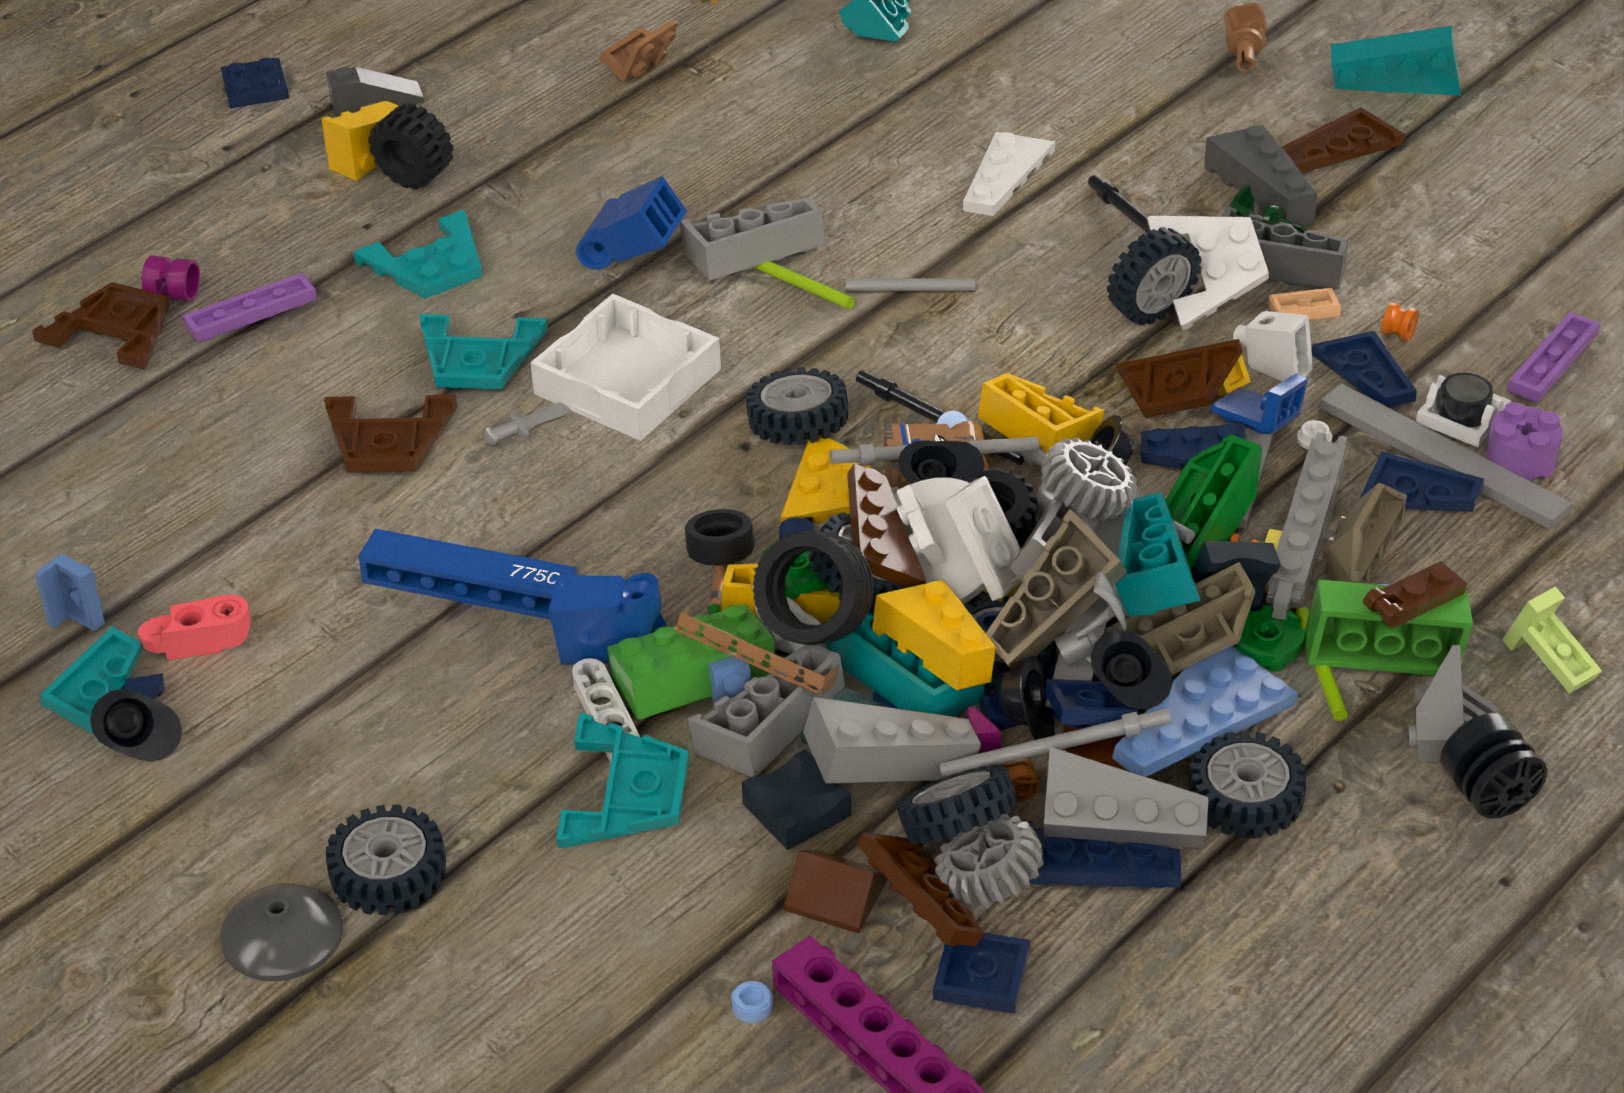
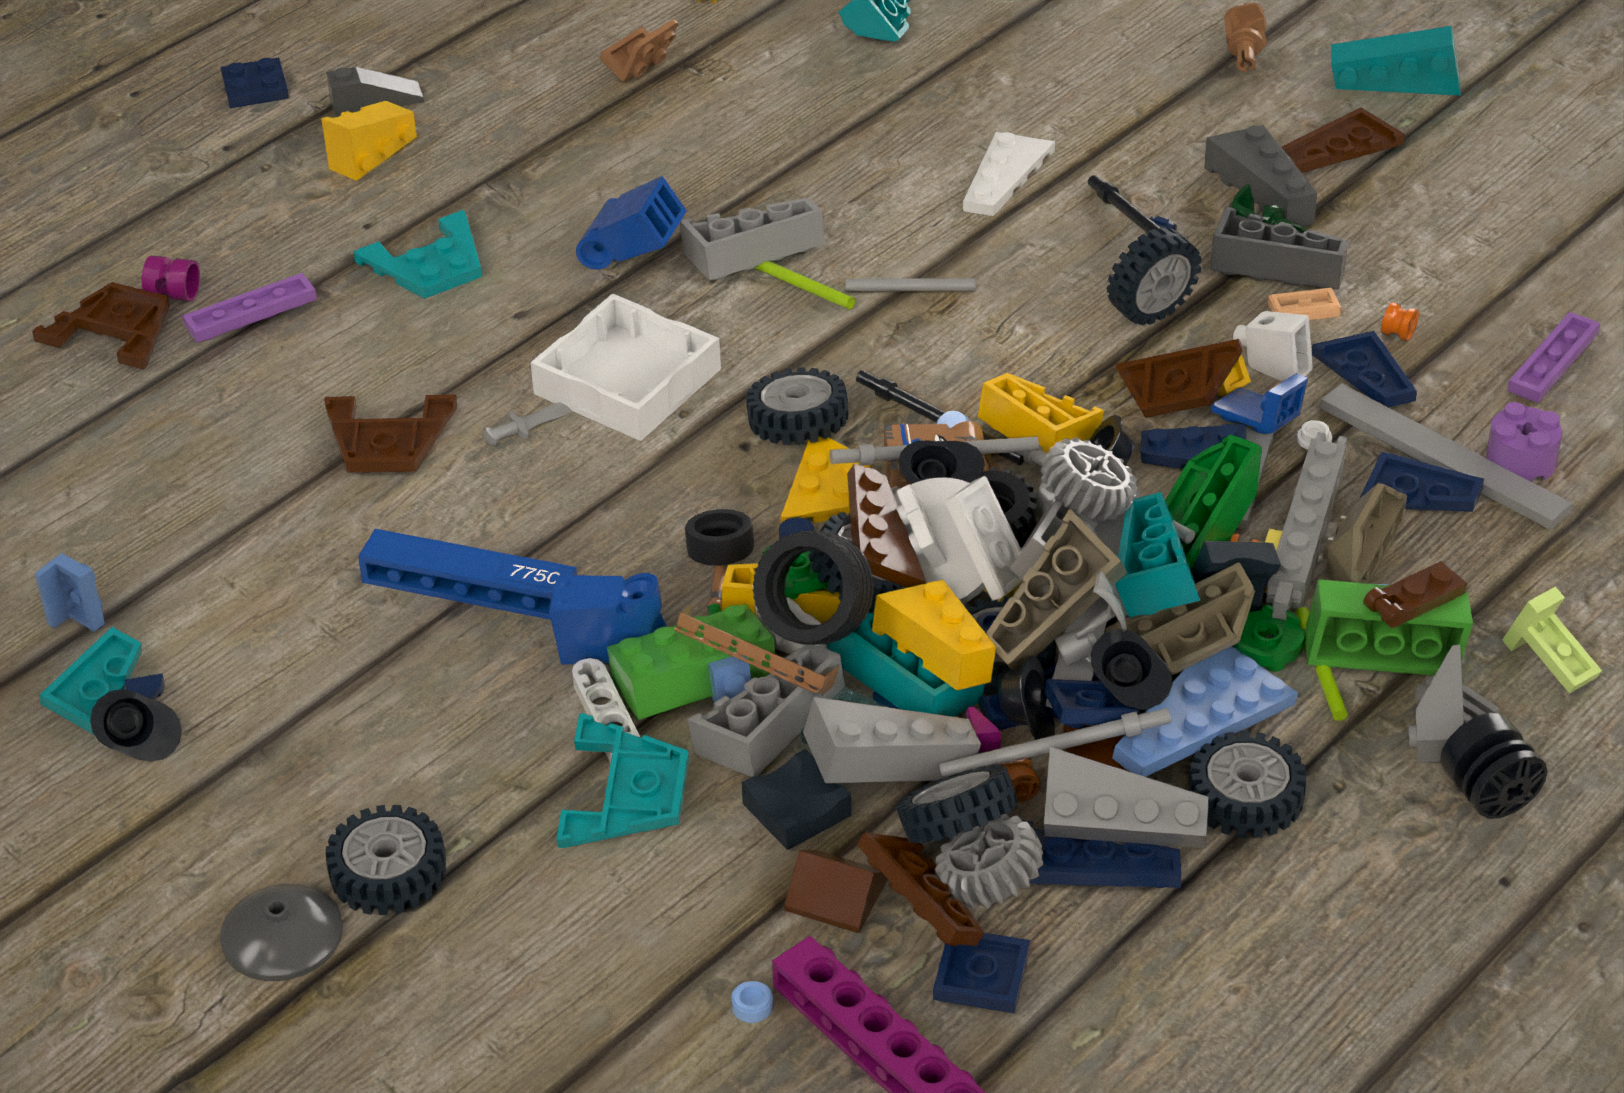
coral piece [138,594,251,660] -> none
black tyre [368,103,454,190] -> none
teal wing [420,314,548,390] -> none
white wing [1147,216,1269,331] -> none
piece [1416,373,1511,447] -> none

